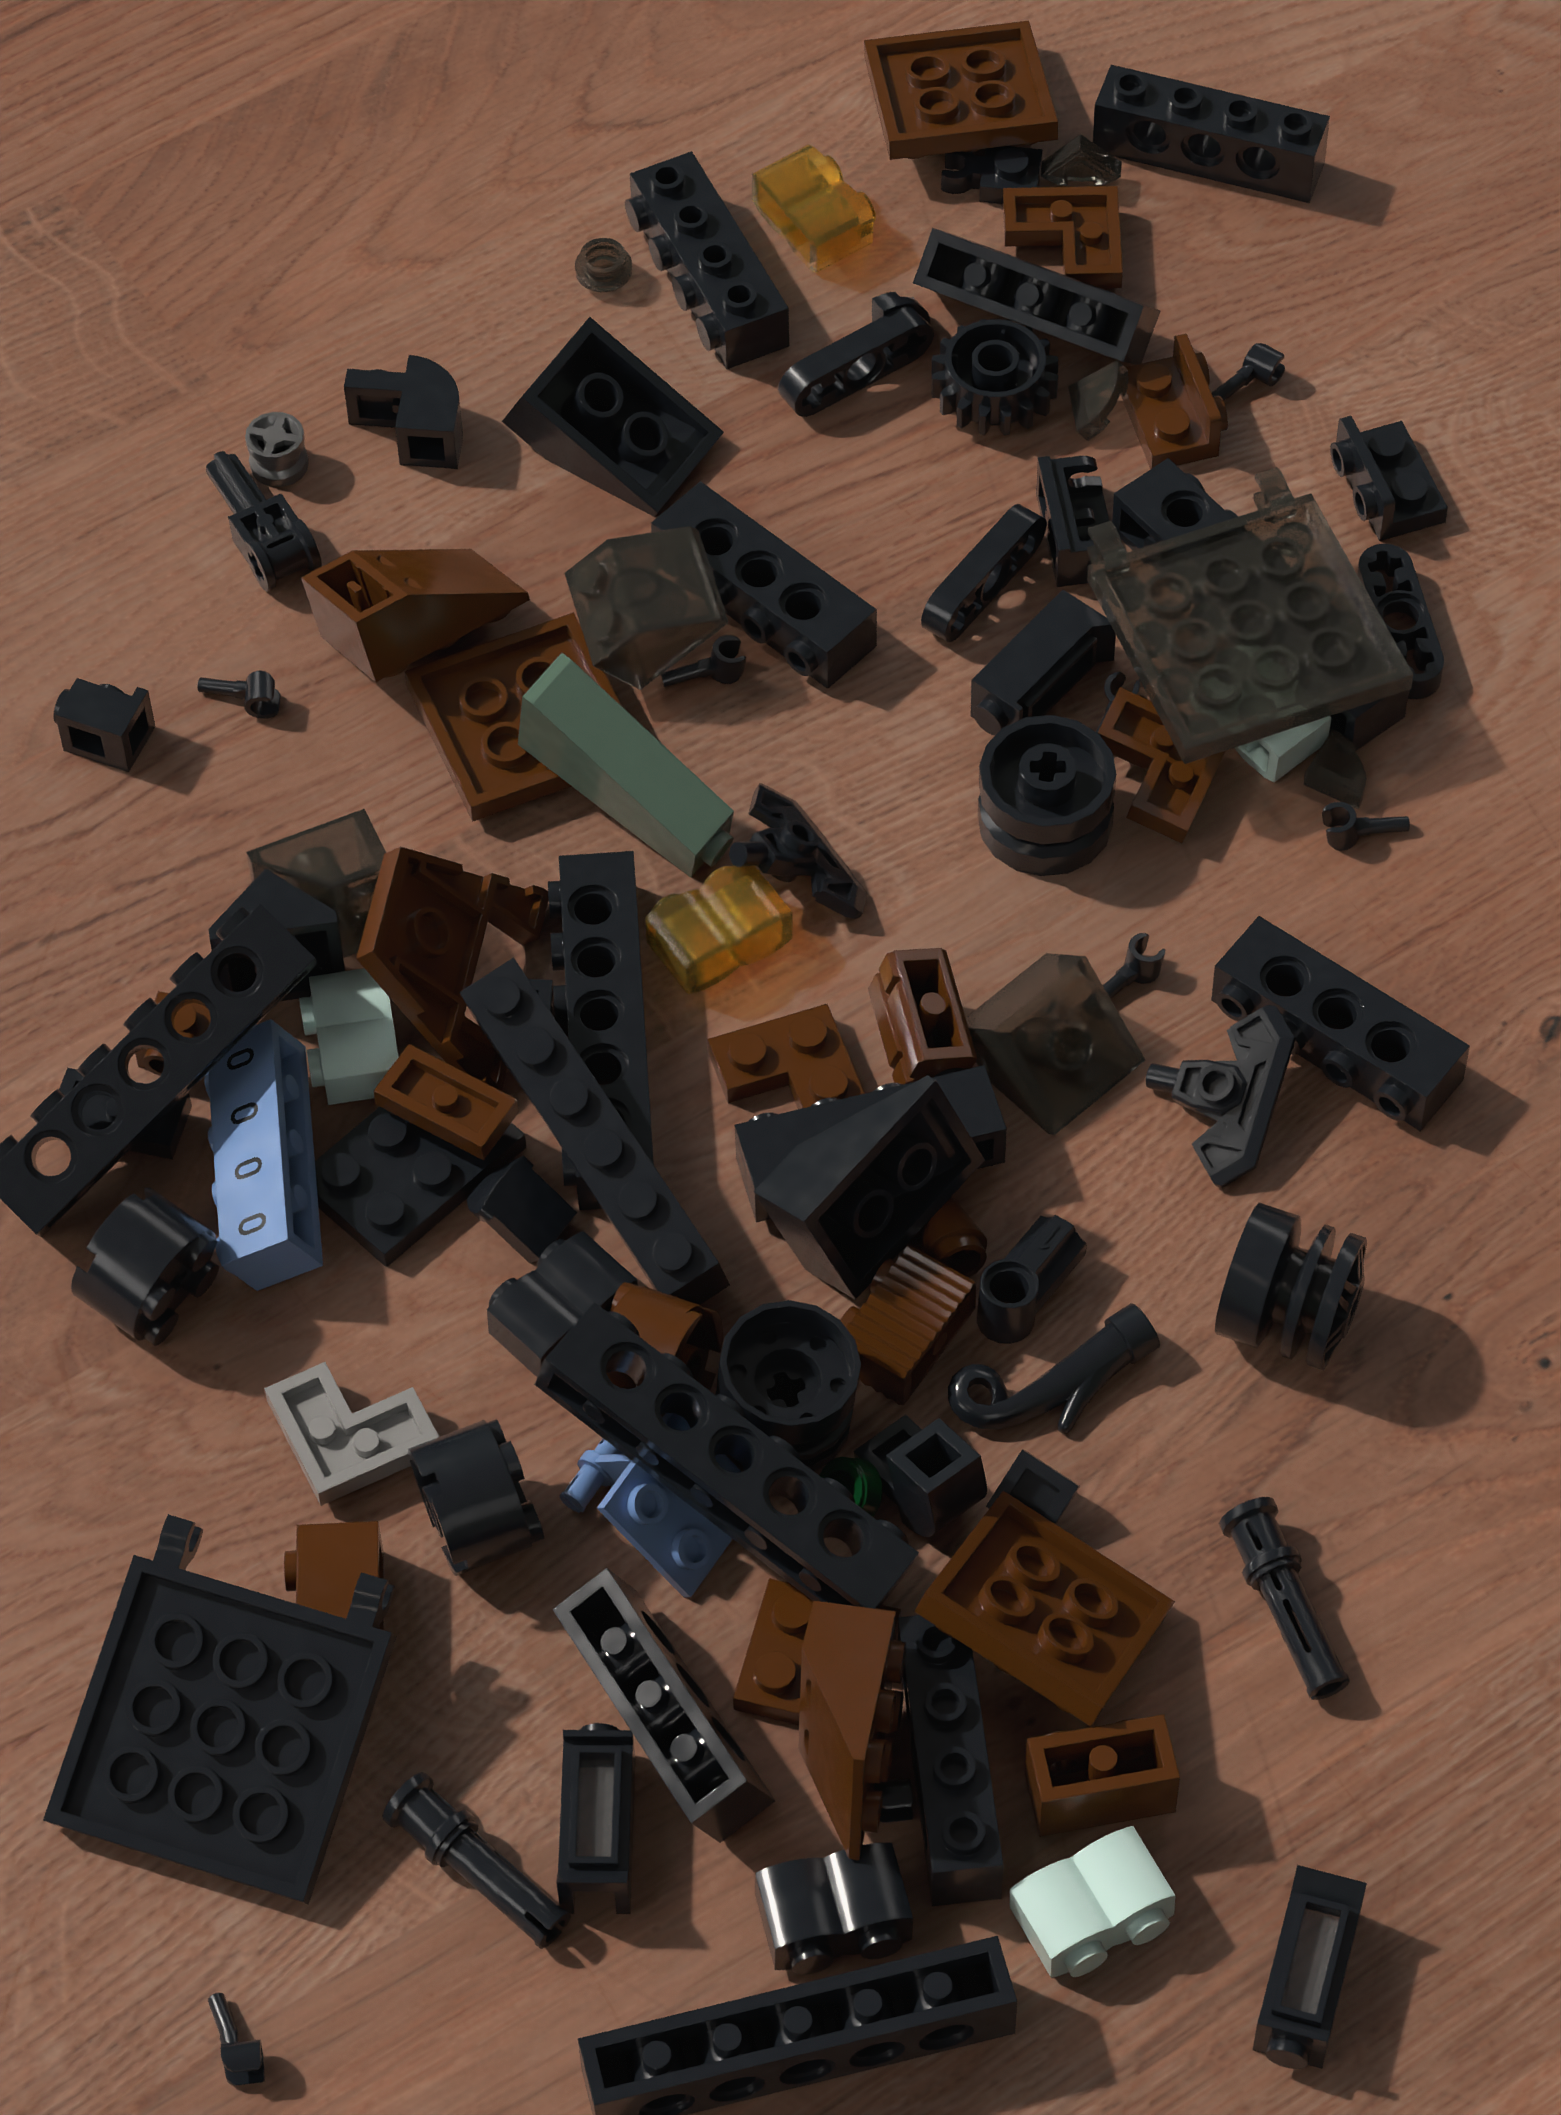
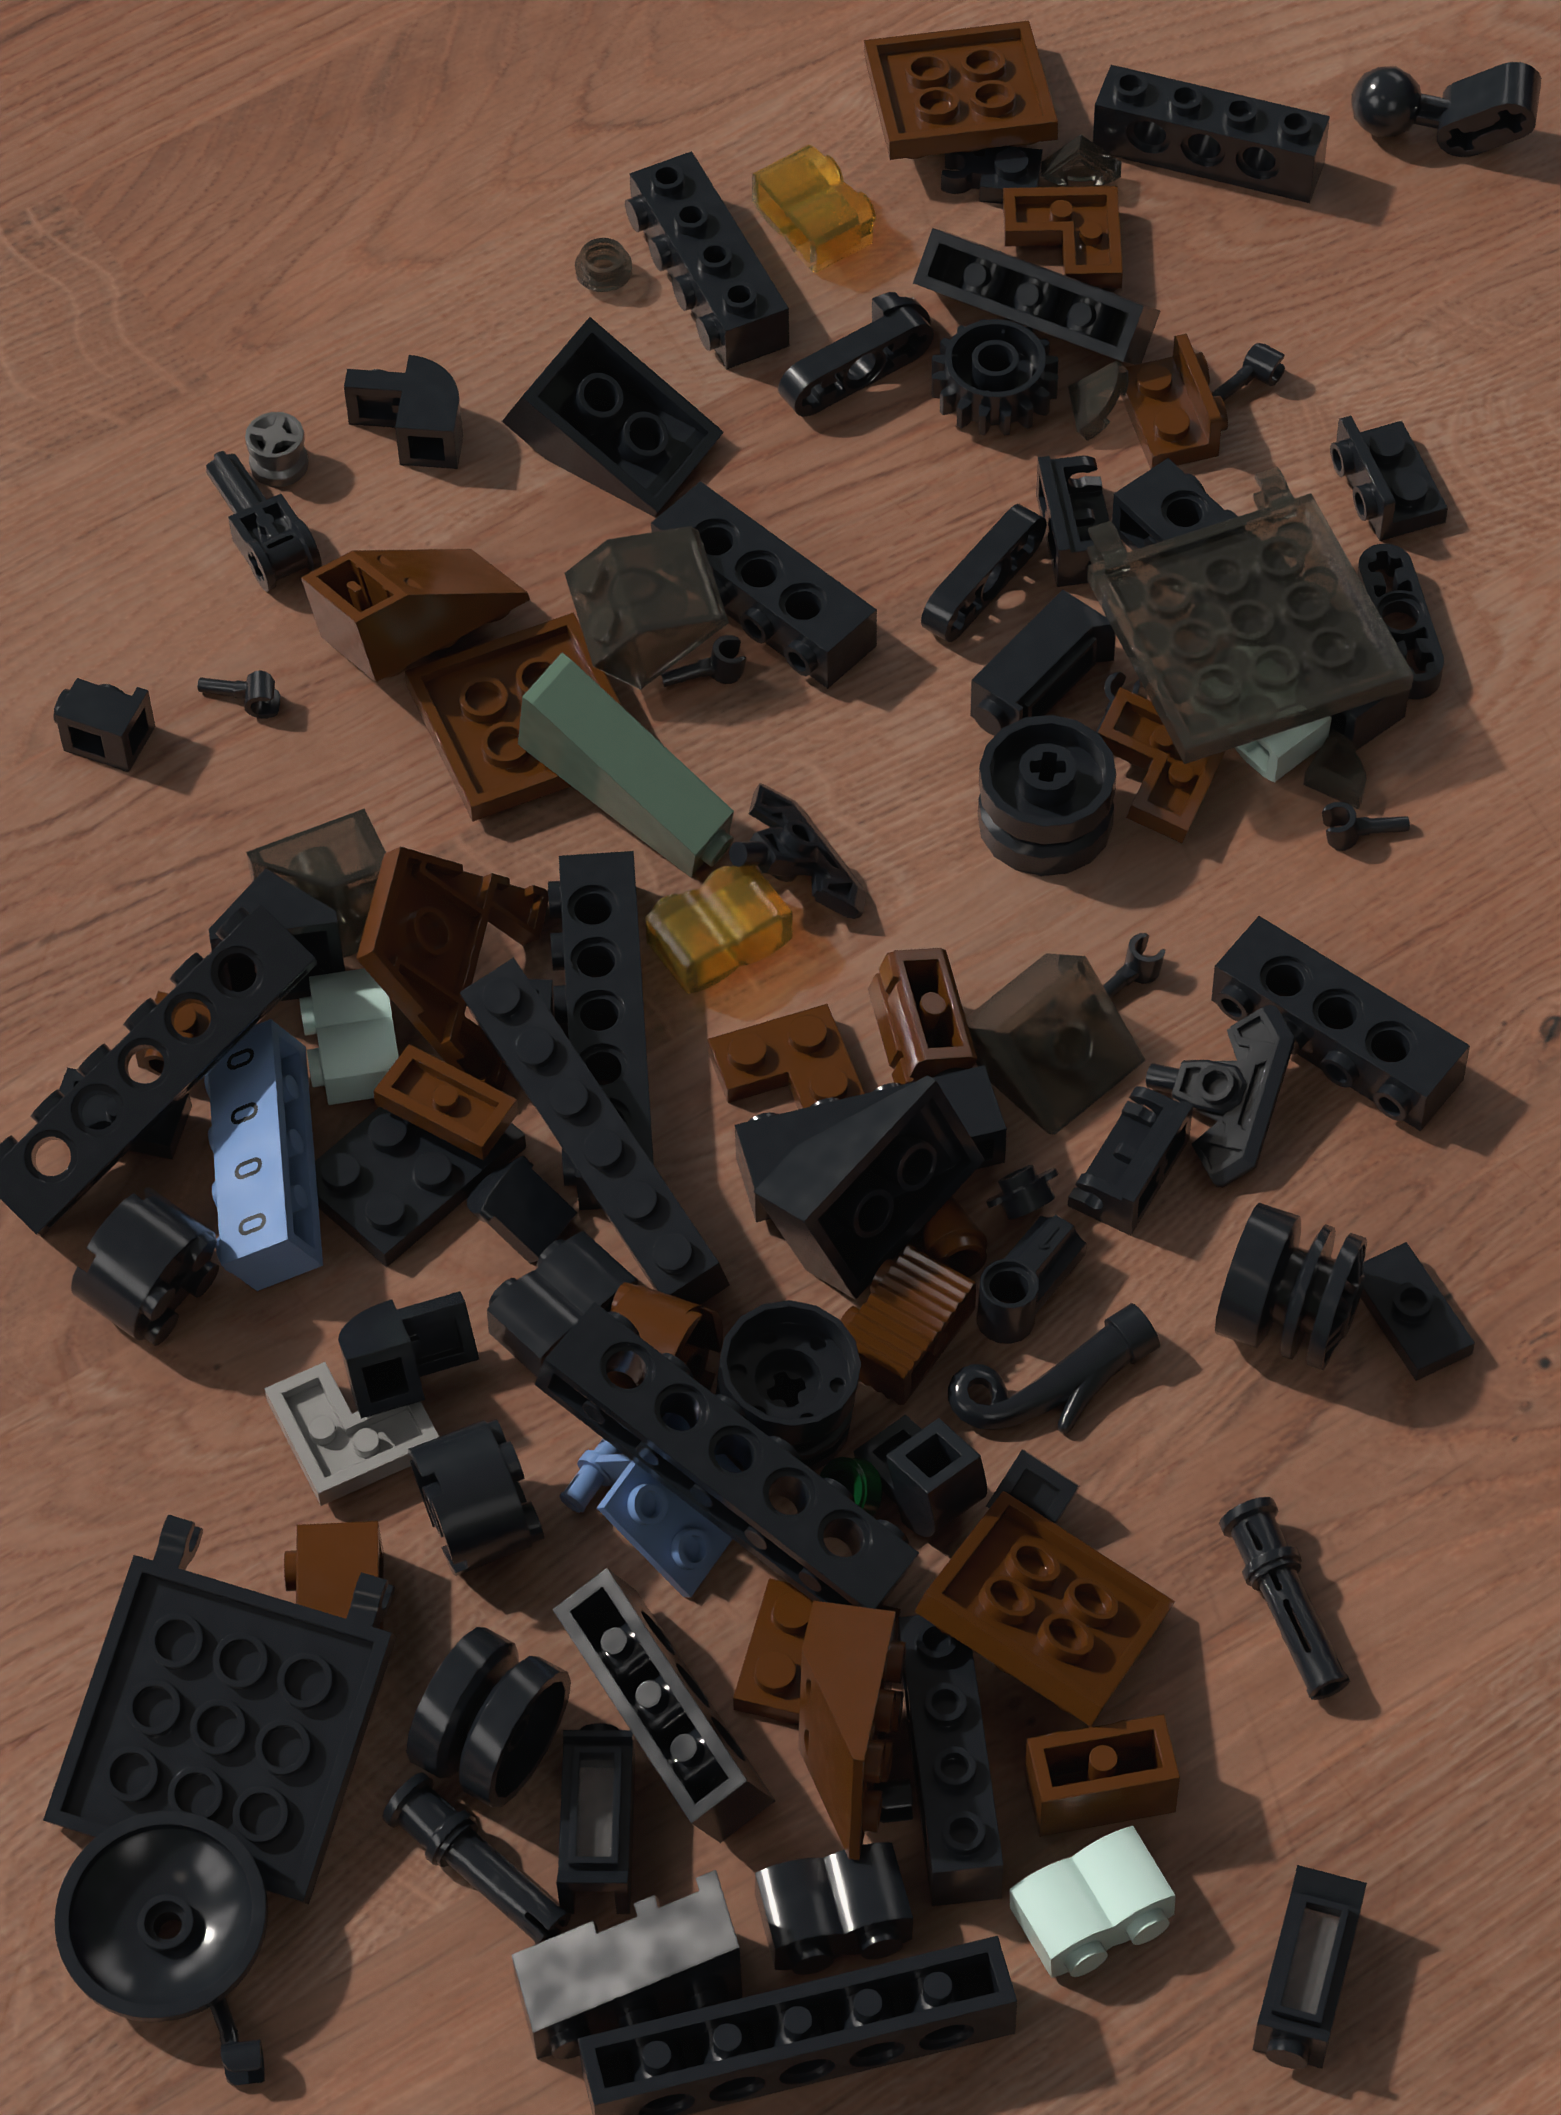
none -> black dish [54,1811,268,2022]
none -> black brick [338,1291,480,1419]
none -> black wheel [406,1627,571,1808]
none -> wedge [511,1870,742,2059]
none -> black plate [986,1165,1059,1220]
none -> black hinge [1068,1086,1193,1236]
none -> black beam [1351,62,1542,157]
none -> black plate [1360,1242,1475,1381]

